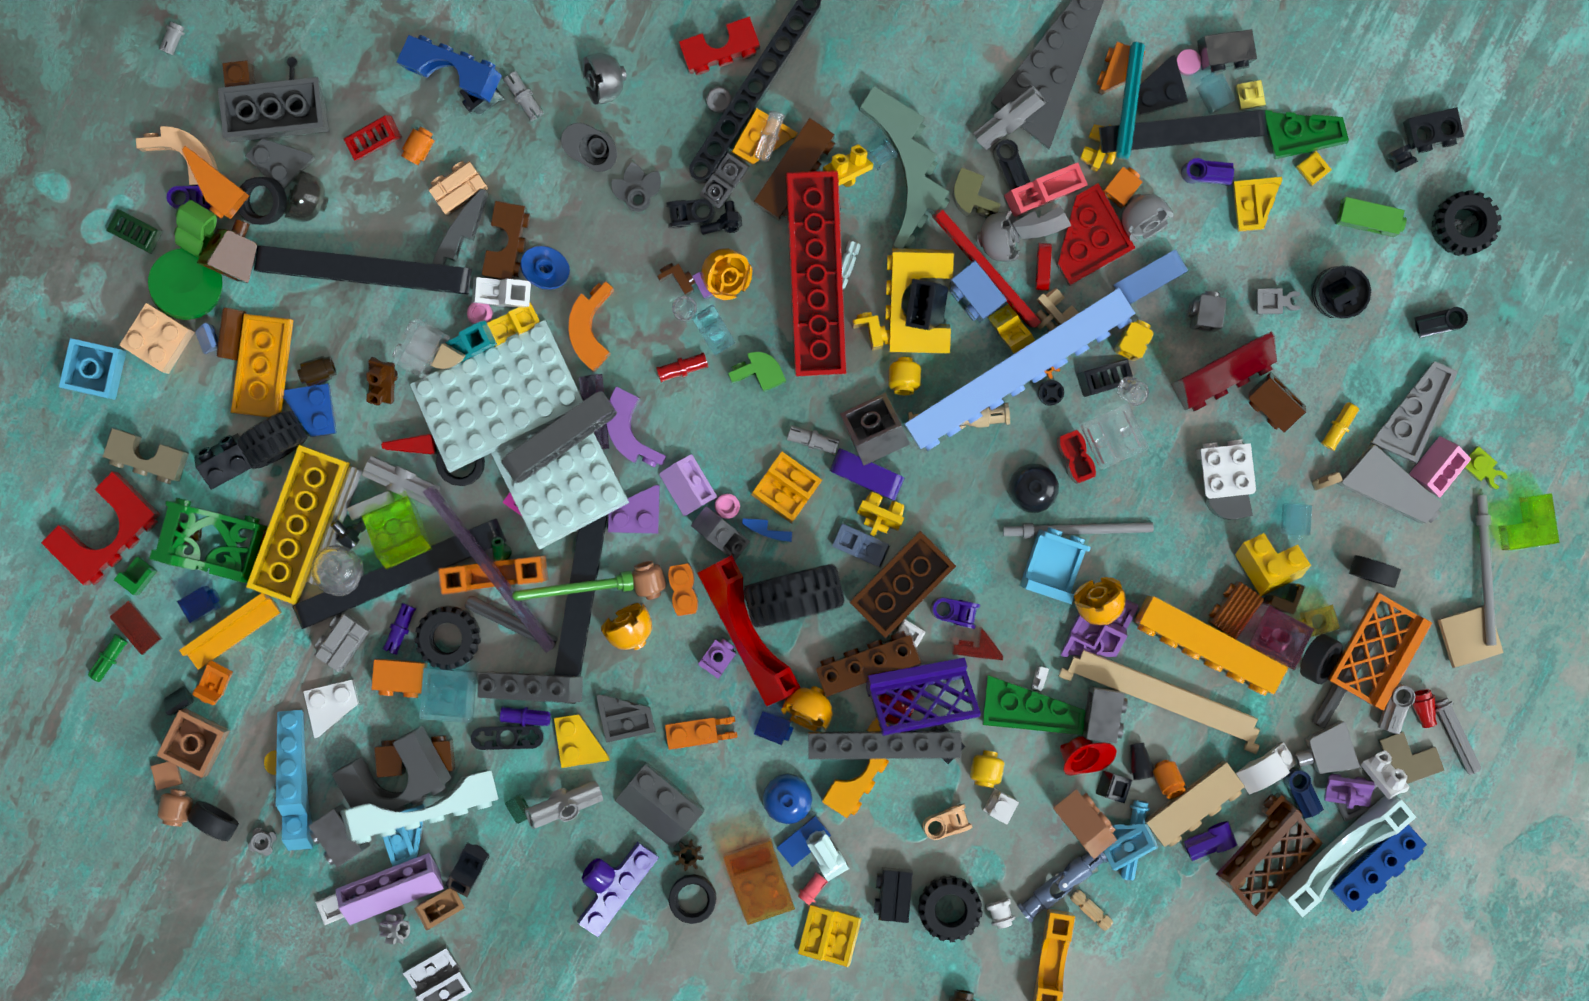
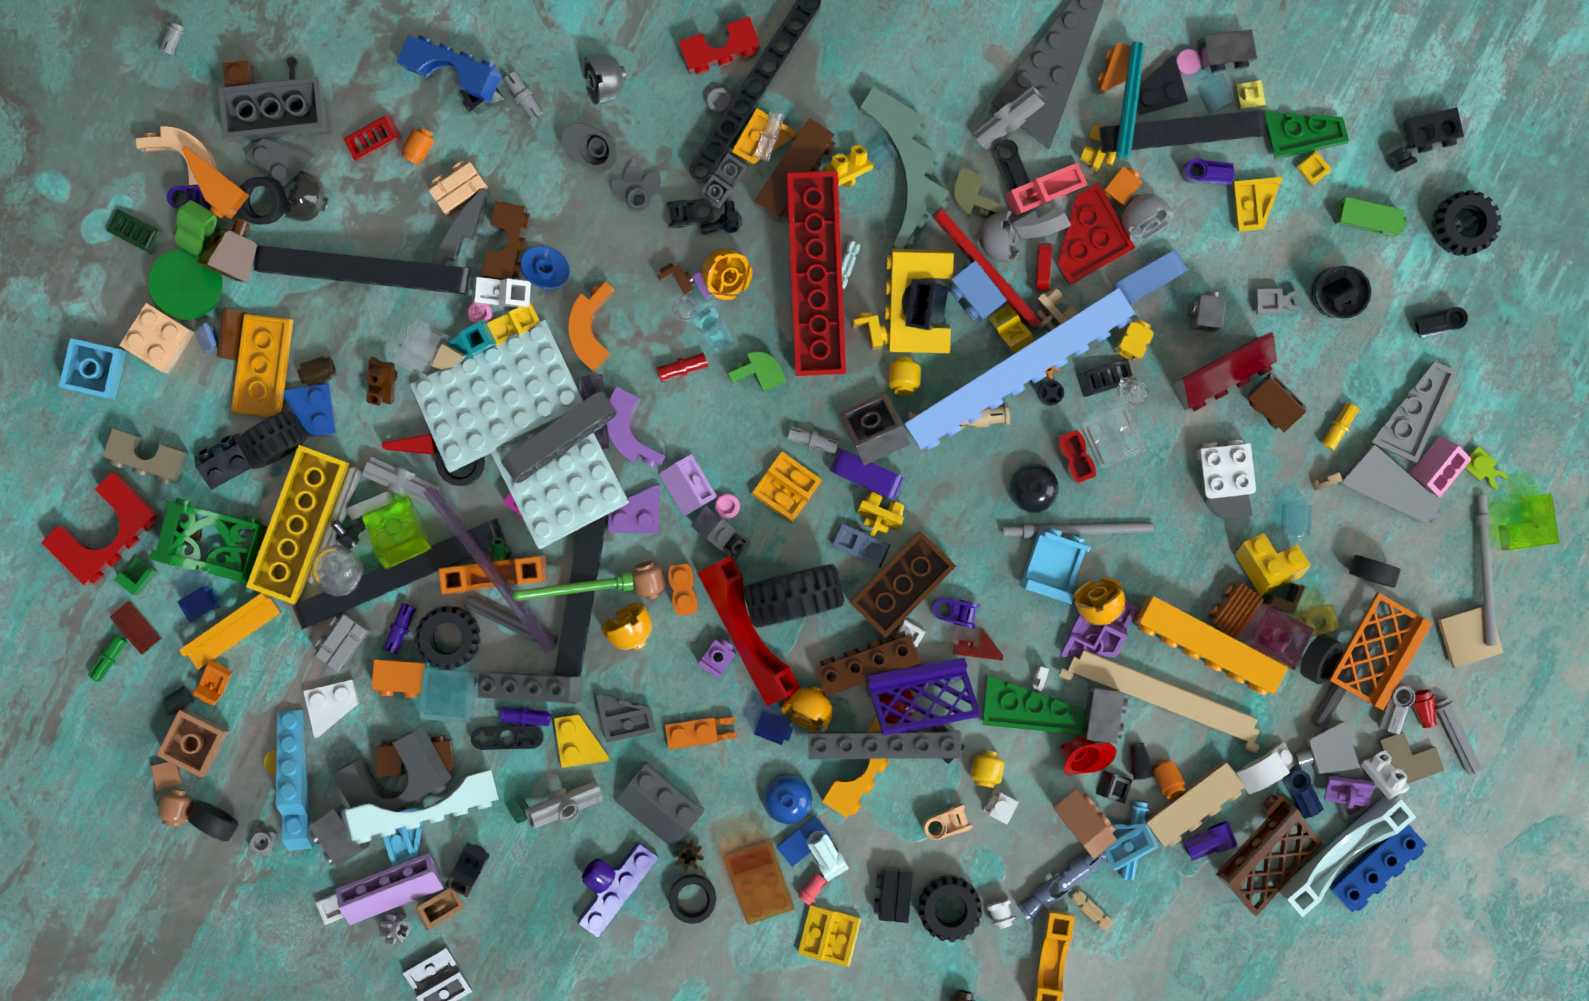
blue slope [742,519,792,542] -> none

